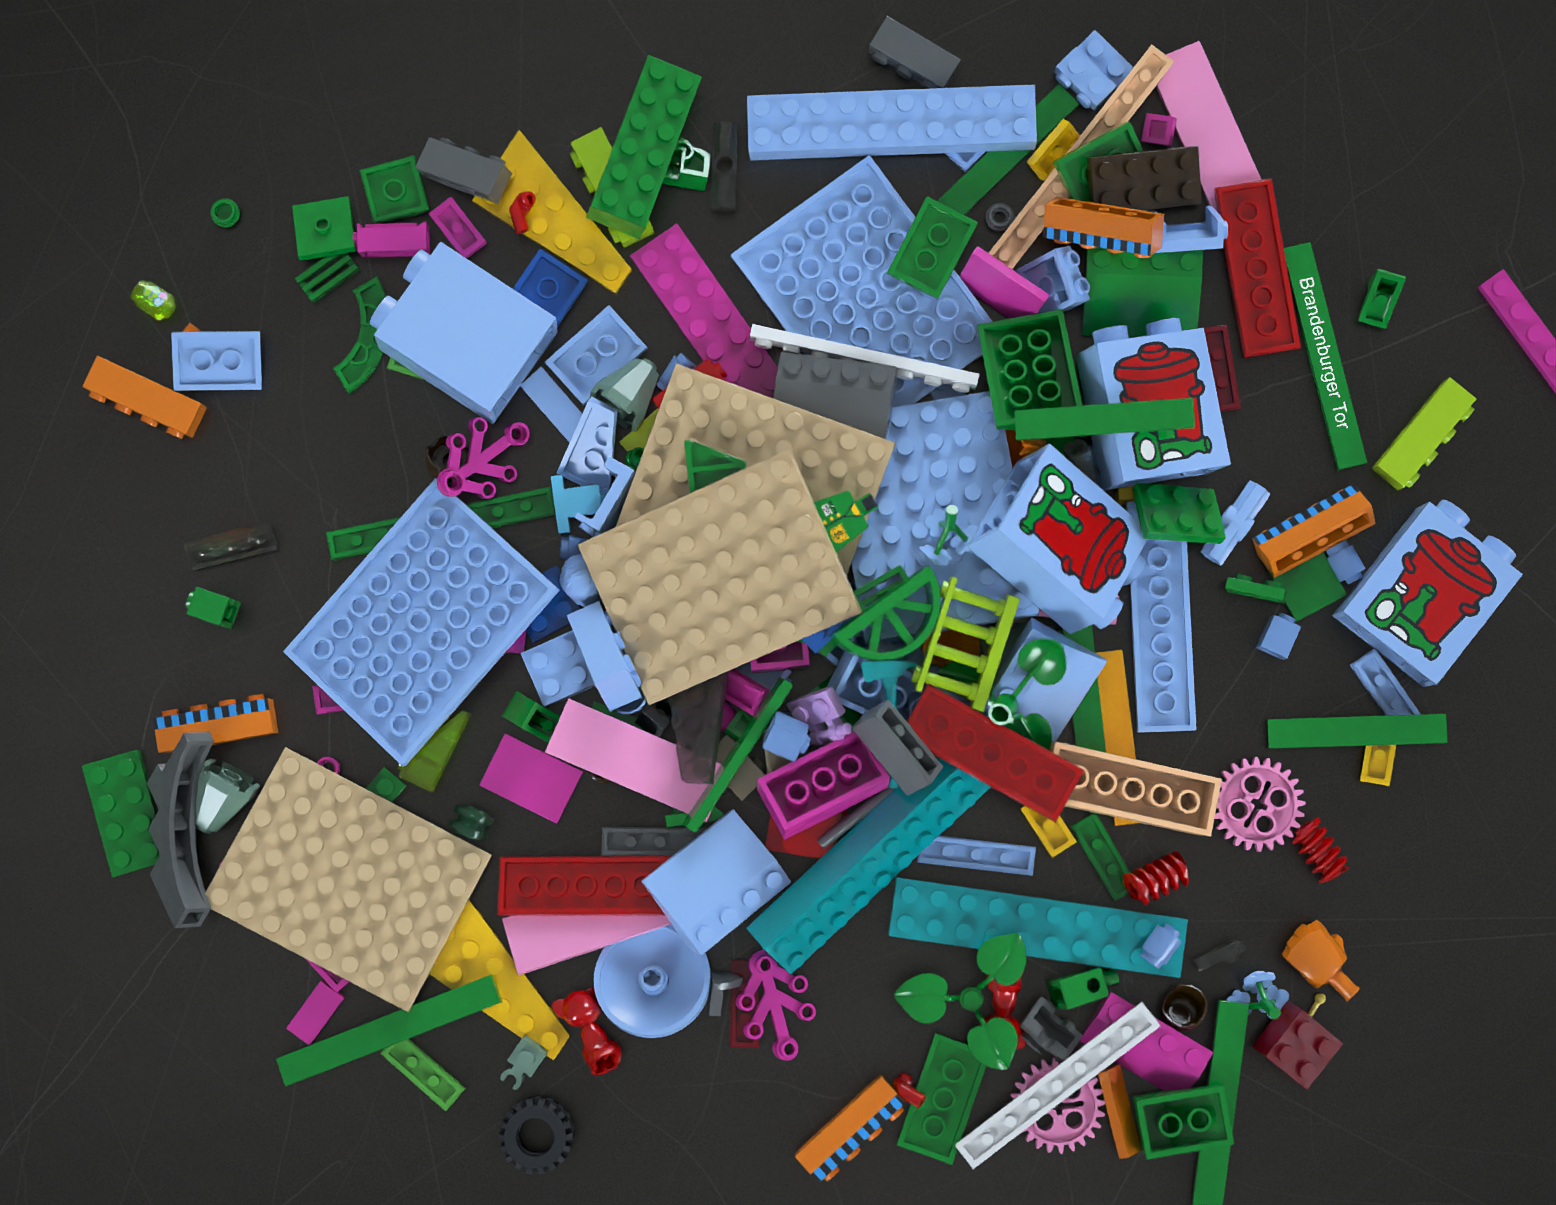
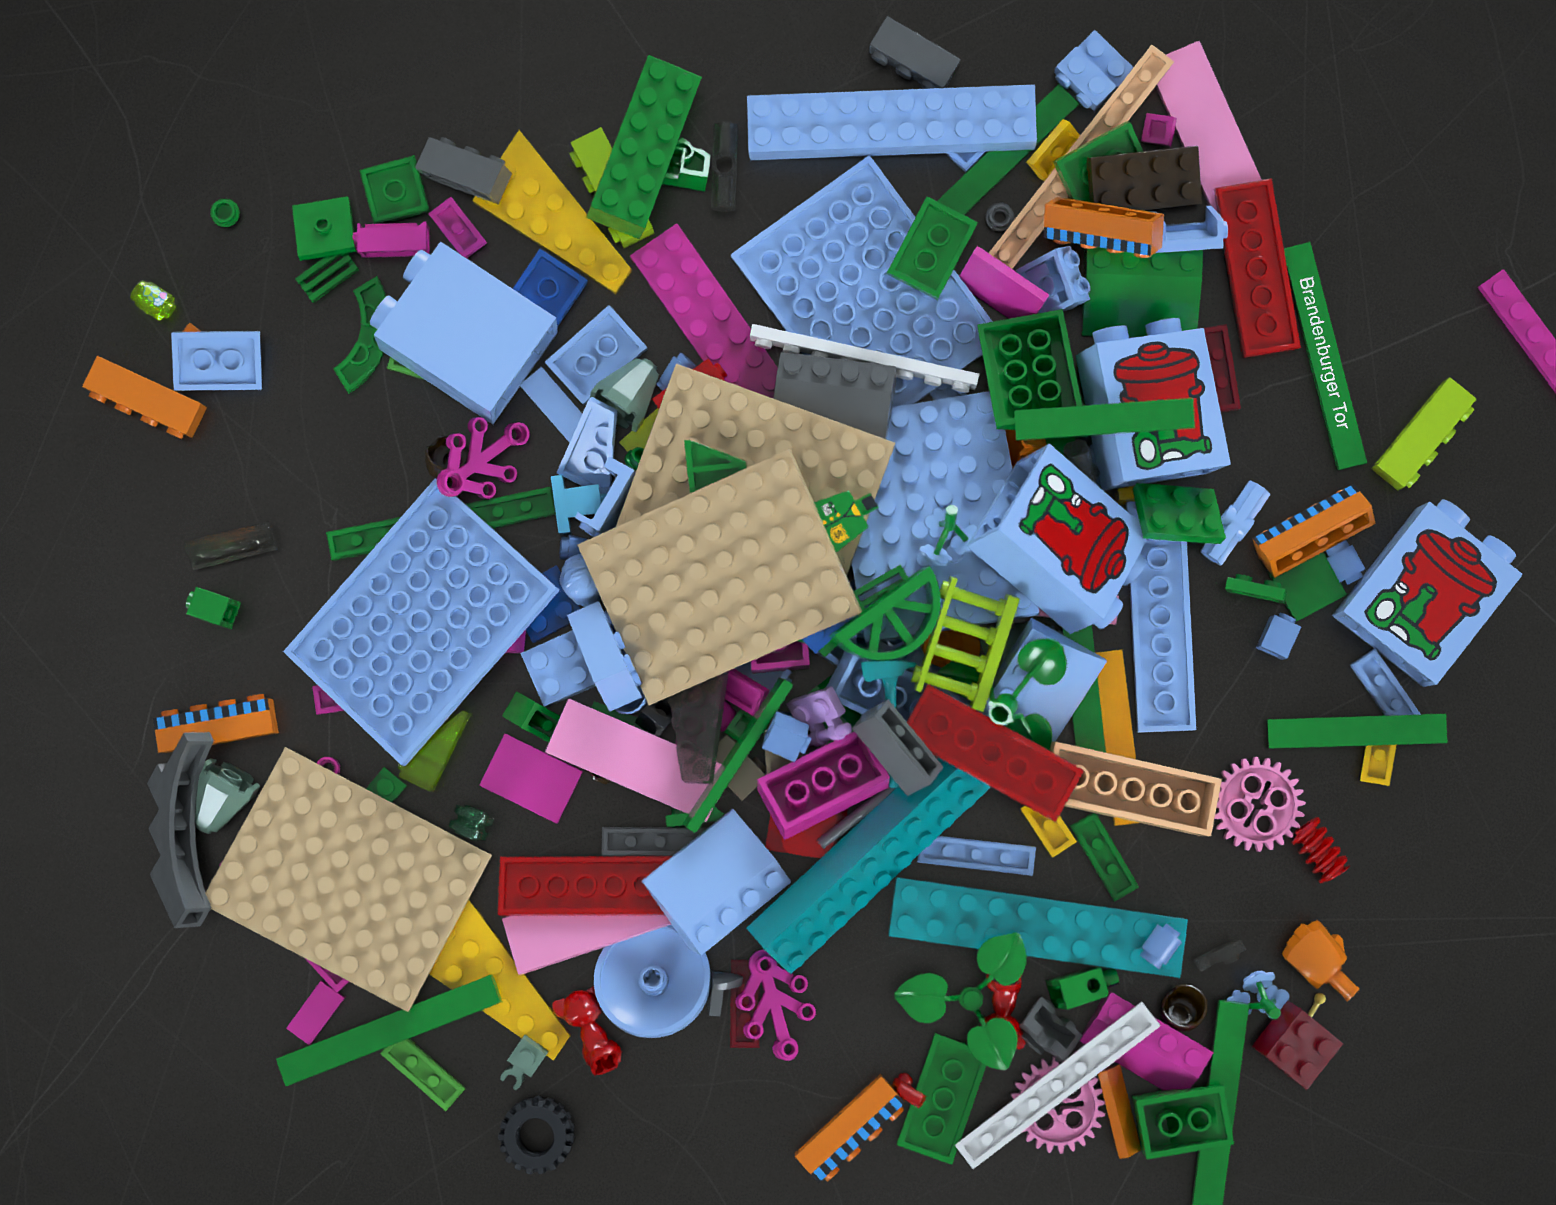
green plate [82,749,160,877] -> none
red arm [509,191,536,234] -> none
red piece [1123,850,1189,905] -> none
green slope [1358,269,1406,329] -> none

